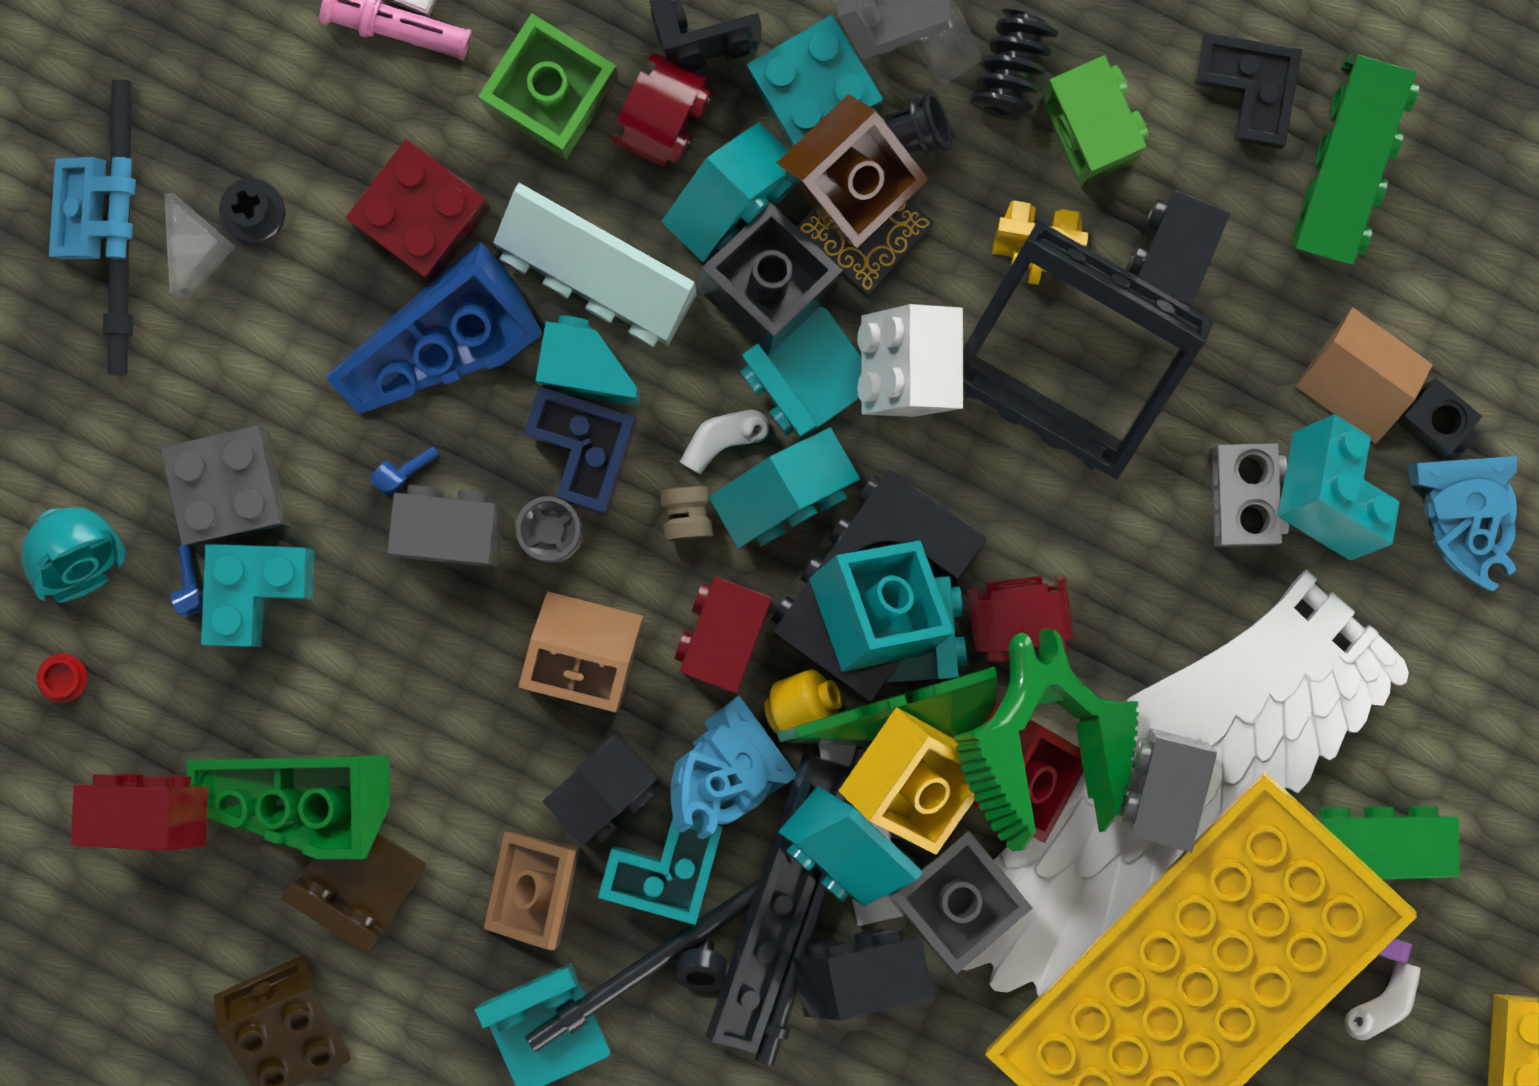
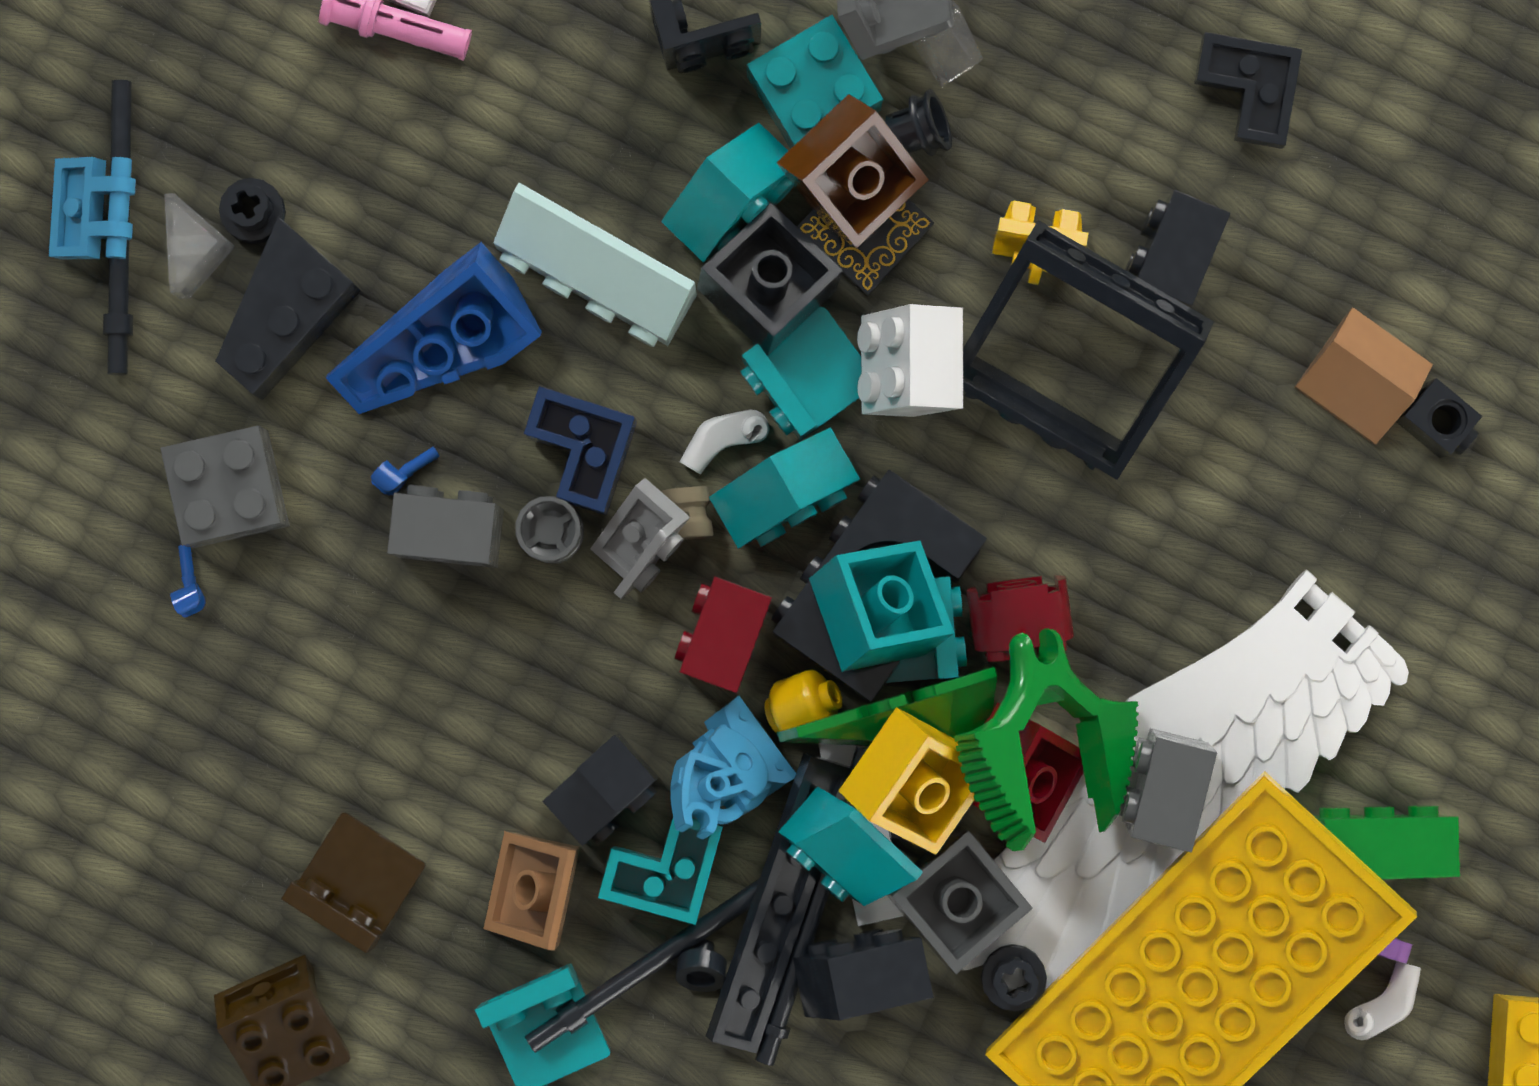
teal cylinder [21,507,126,602] -> none
red plate [37,653,88,703] -> none
dark red brick [71,773,209,851] -> none
green wedge [186,755,390,859] -> none
teal brick [201,544,315,647] -> none
dark red brick [345,138,491,283] -> none
bright green brick [478,13,619,160] -> none
medium nougat slope [518,591,644,712] -> none
teal slope [535,316,641,408] -> none
dark red brick [611,52,714,169] -> none
black piece [970,8,1059,120] -> none
bright green brick [1040,55,1149,188] -> none
light grey brick [1211,443,1289,547] -> none
teal brick [1277,414,1400,561] -> none
green wedge [1291,52,1420,265] -> none
dark azure piece [1407,456,1517,591] -> none
none -> black wedge [215,217,361,400]
none -> light grey bracket [590,478,690,599]
none -> black piece [981,944,1047,1012]

